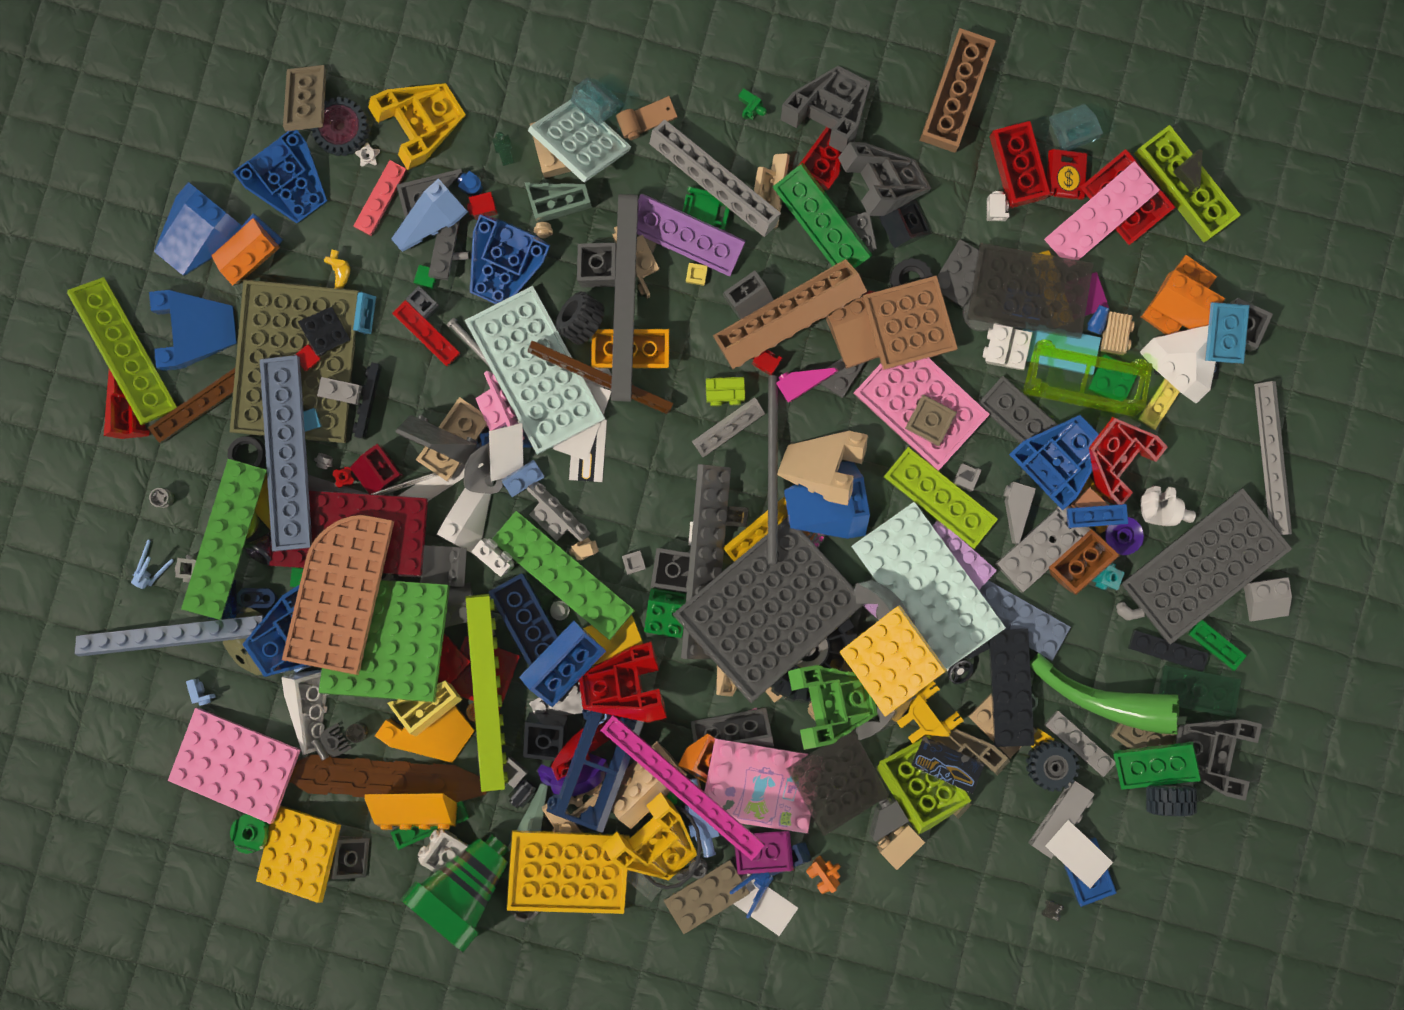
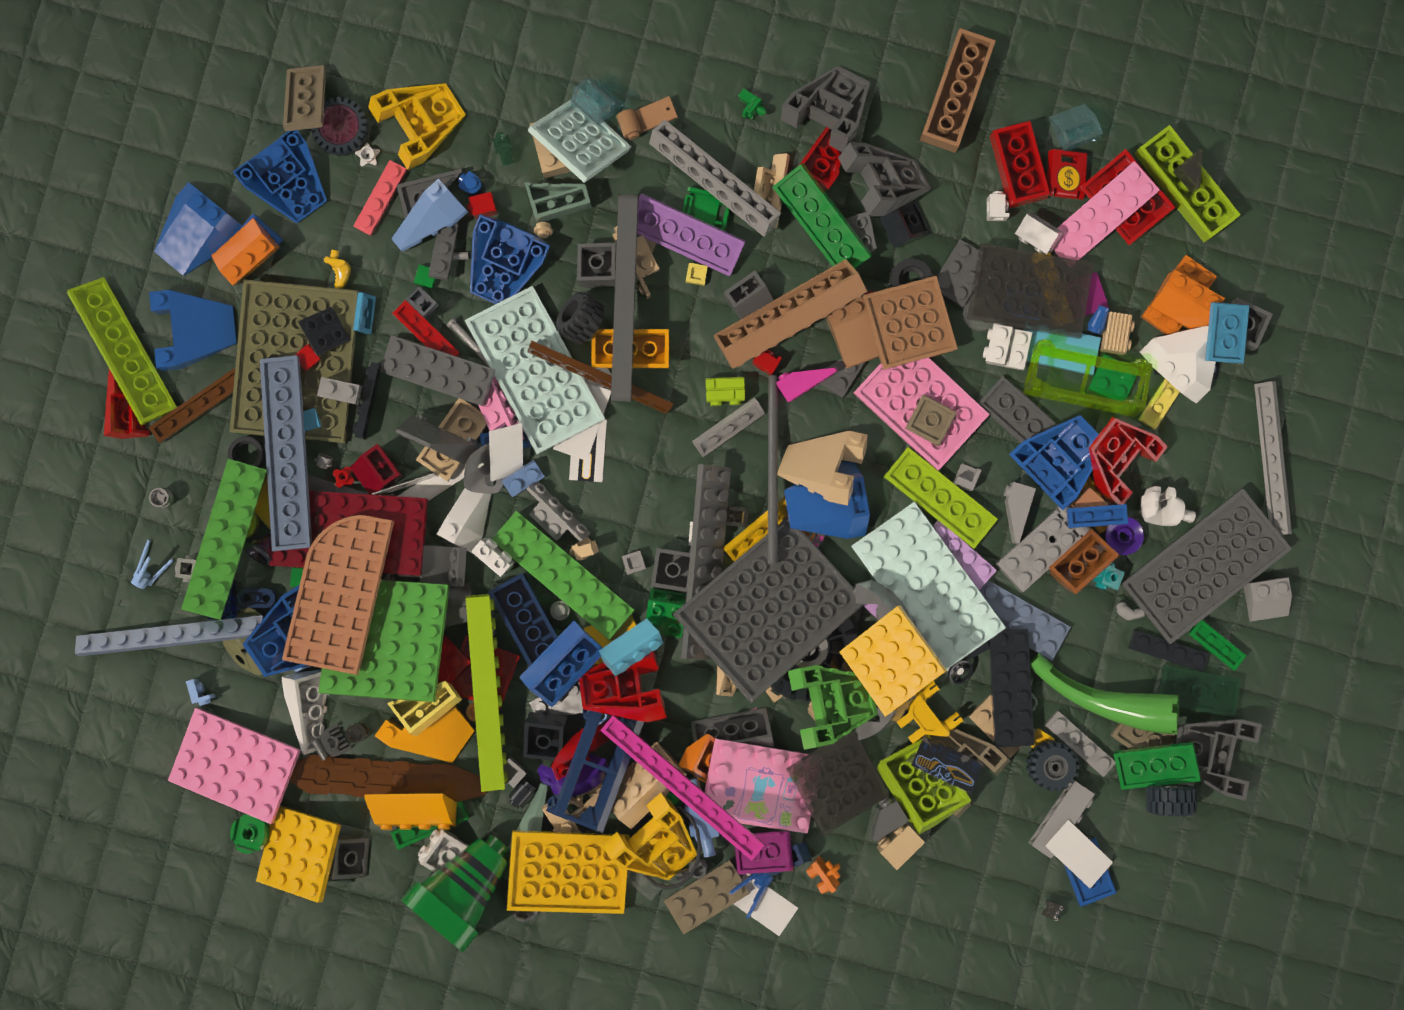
none -> dark grey plate [379,335,496,406]
none -> medium azure brick [599,619,663,676]
none -> brick [1015,213,1064,254]

